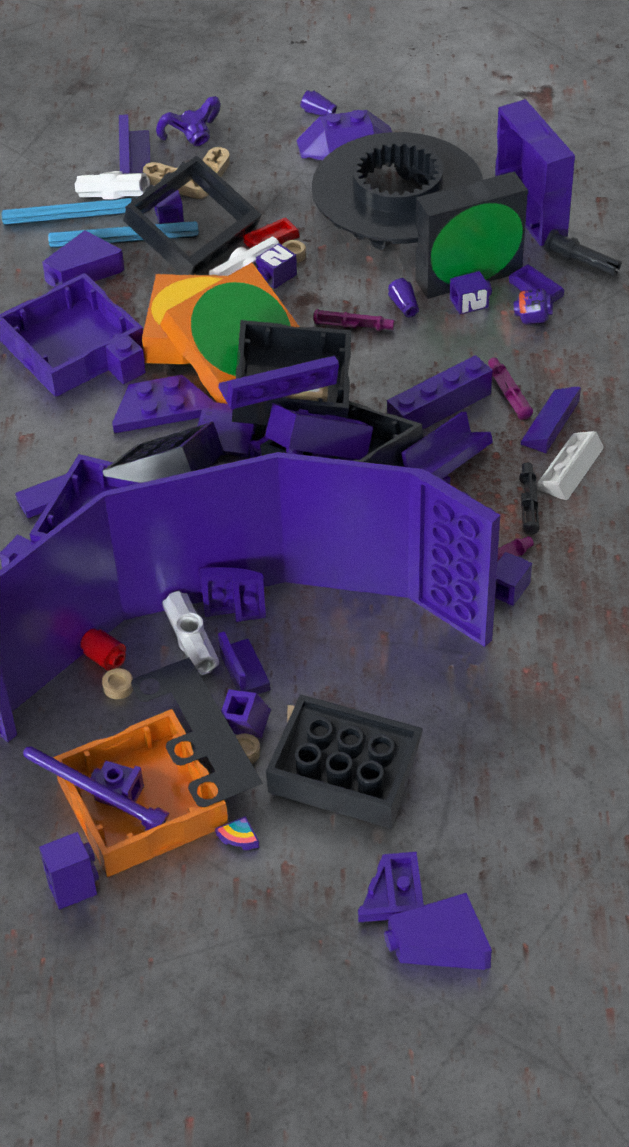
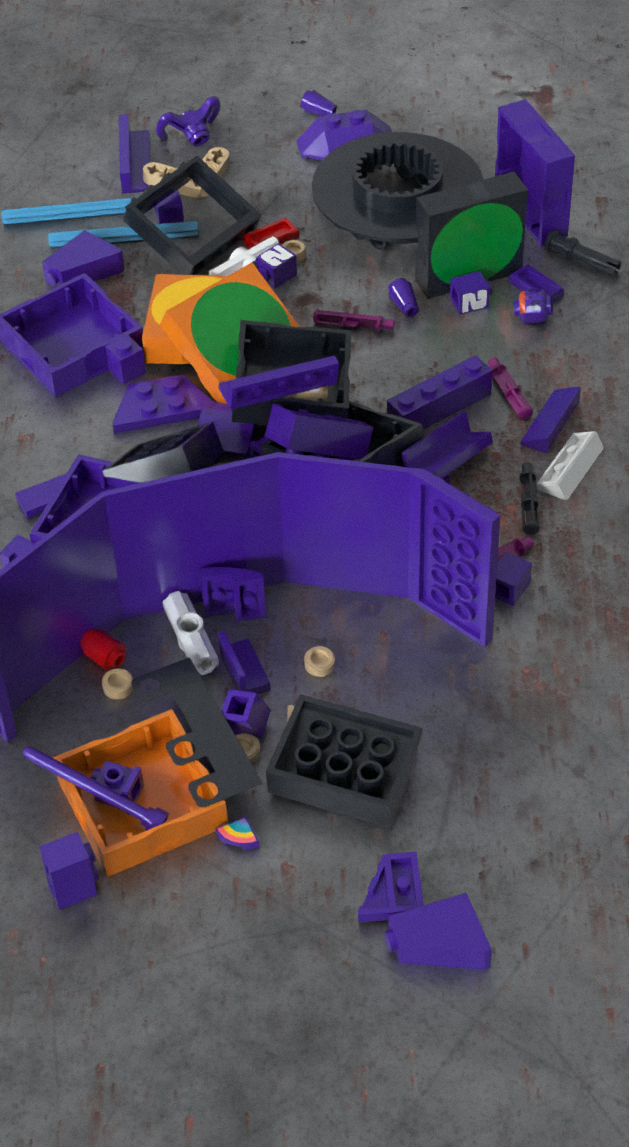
white piece [75,171,150,199] -> none
none -> tan tile [304,646,335,677]

